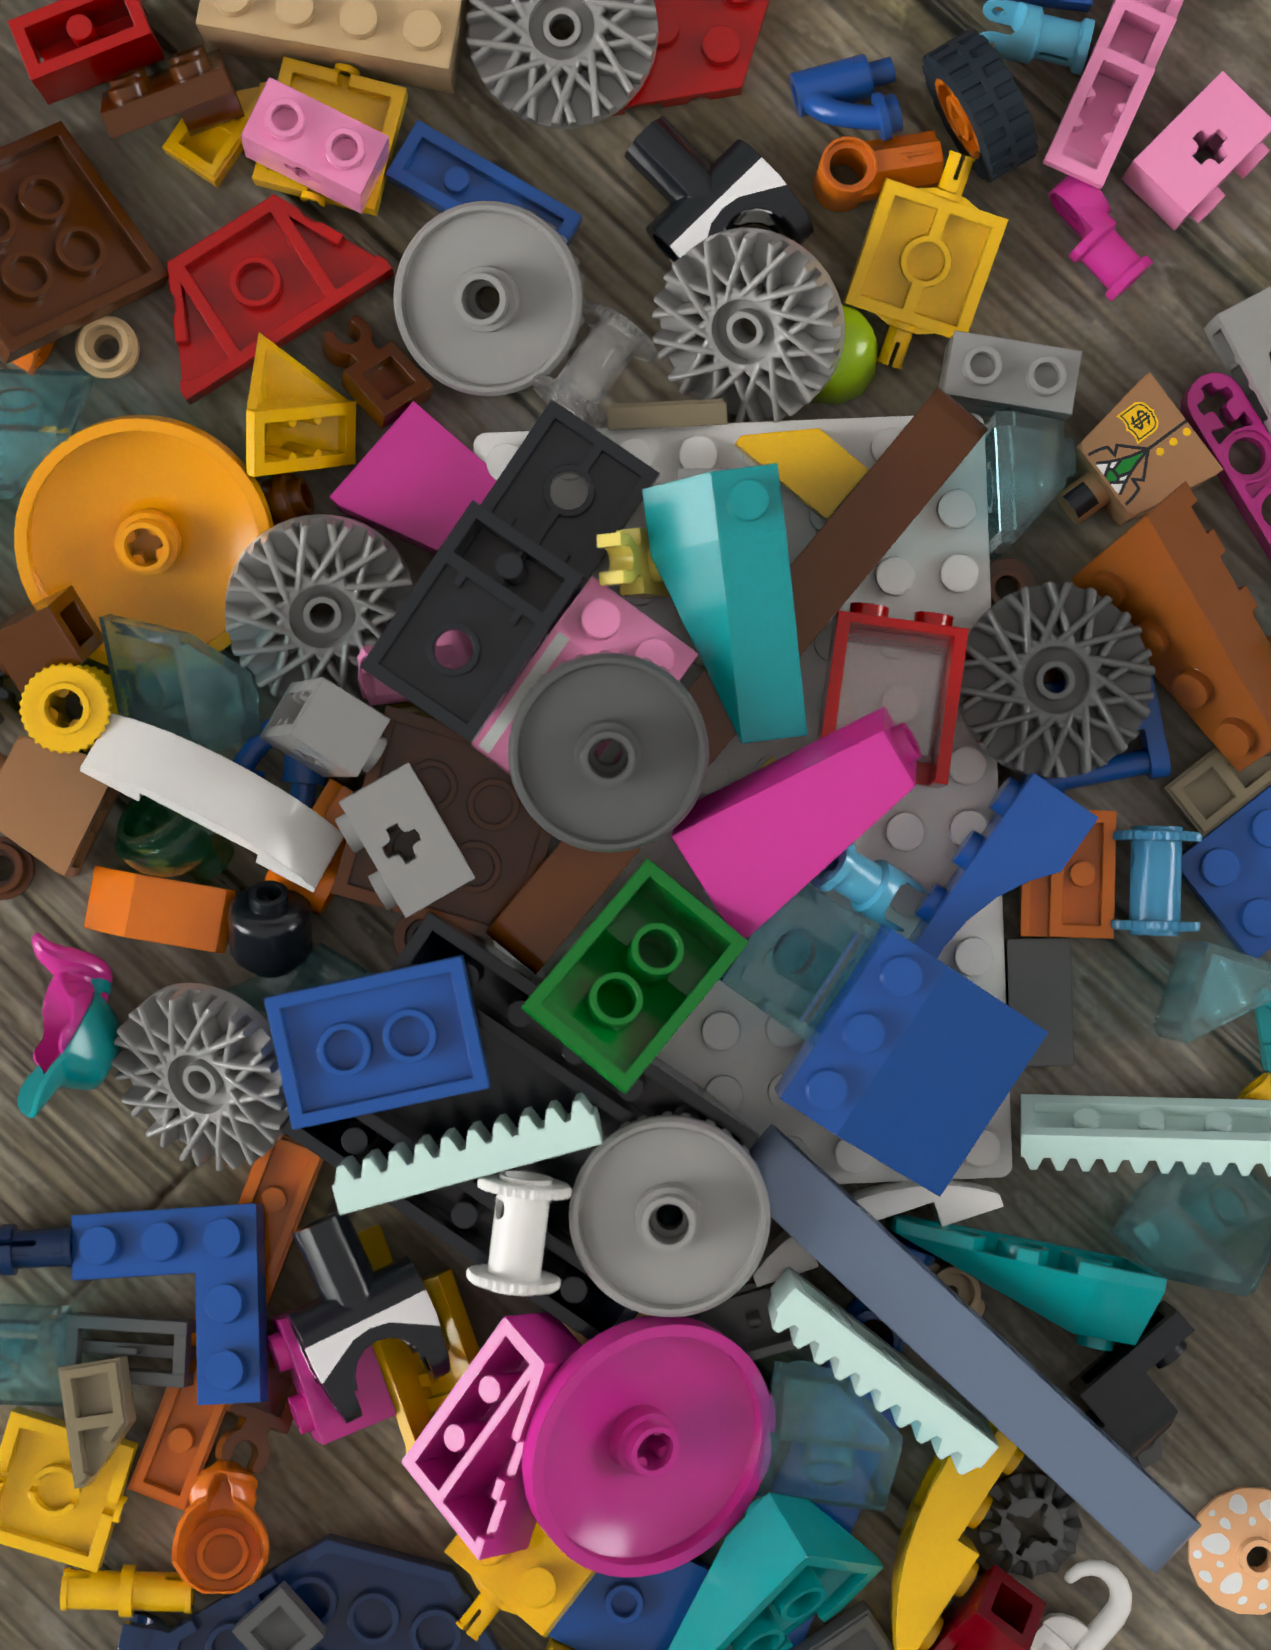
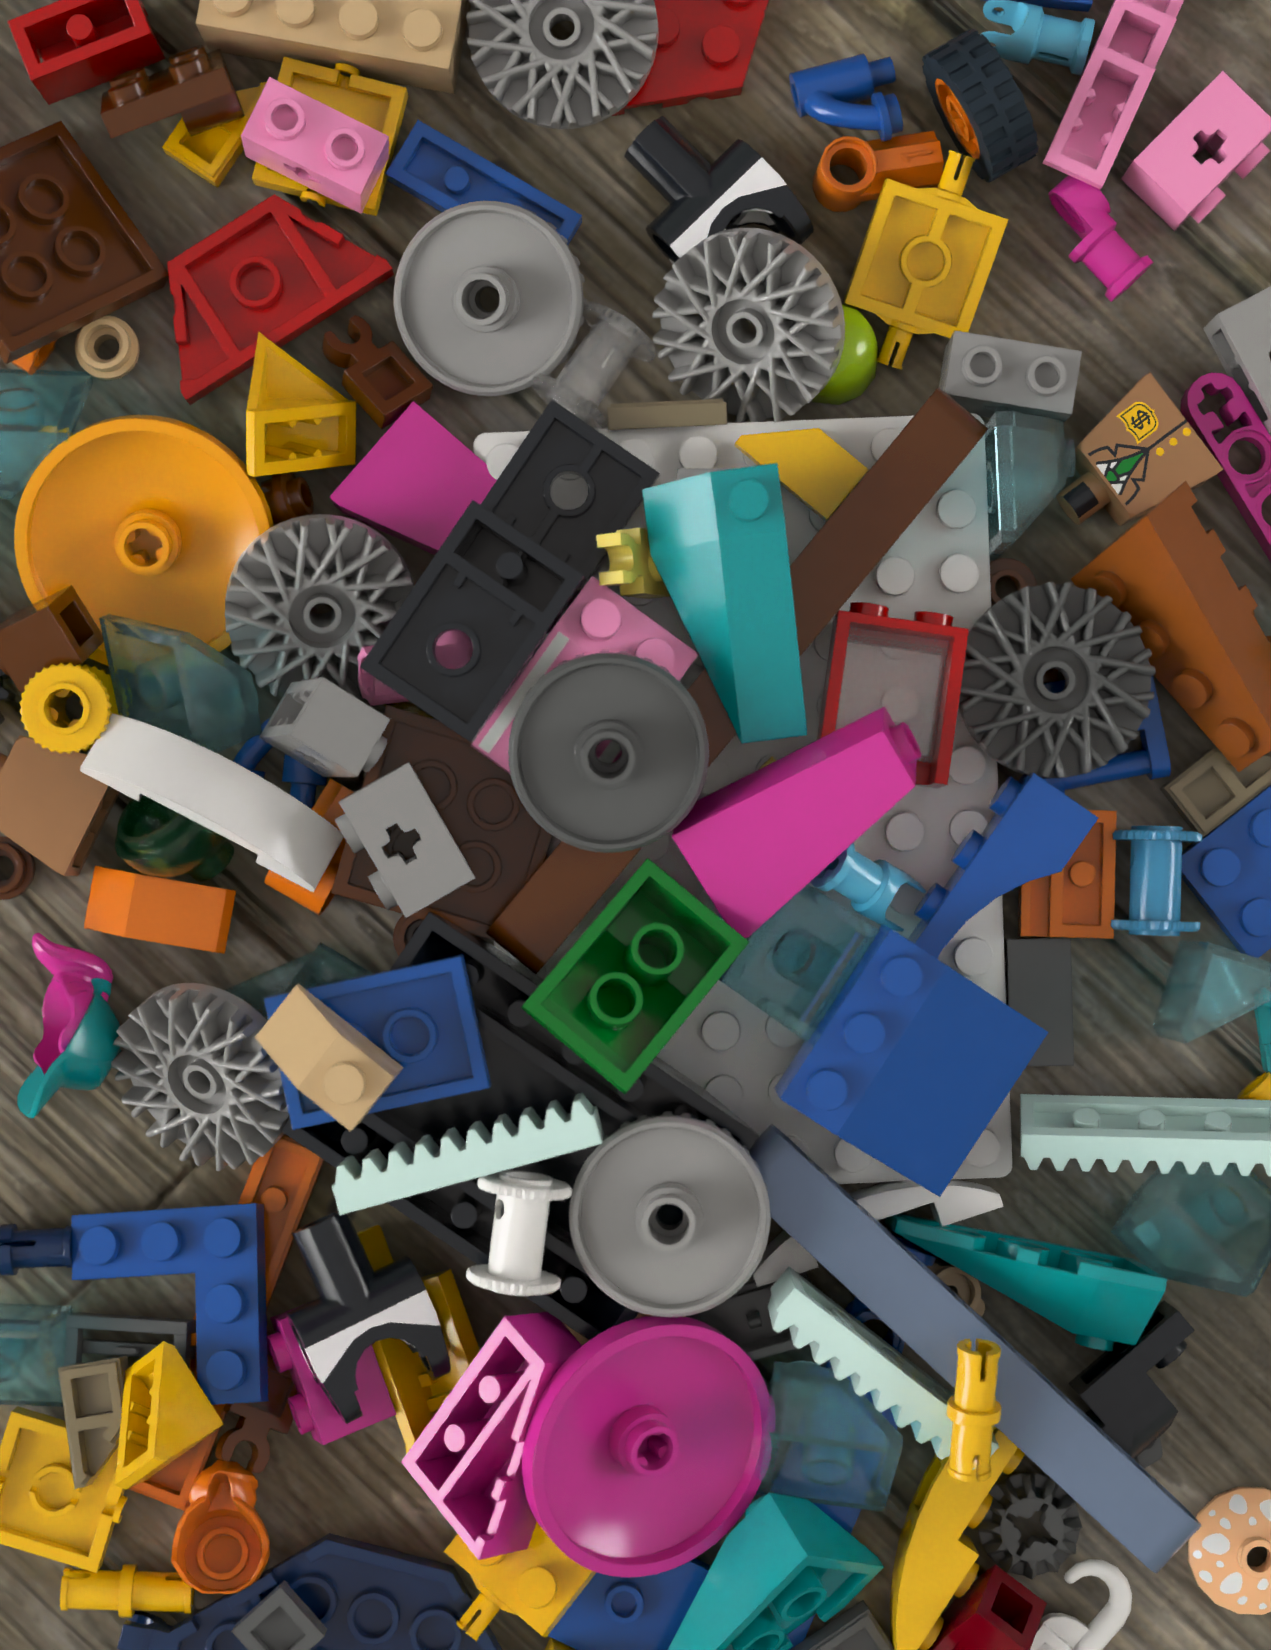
black head [228,880,313,978] -> none
none -> yellow slope [115,1341,224,1490]
none -> tan slope [255,984,404,1131]
none -> yellow pin [946,1338,1001,1482]

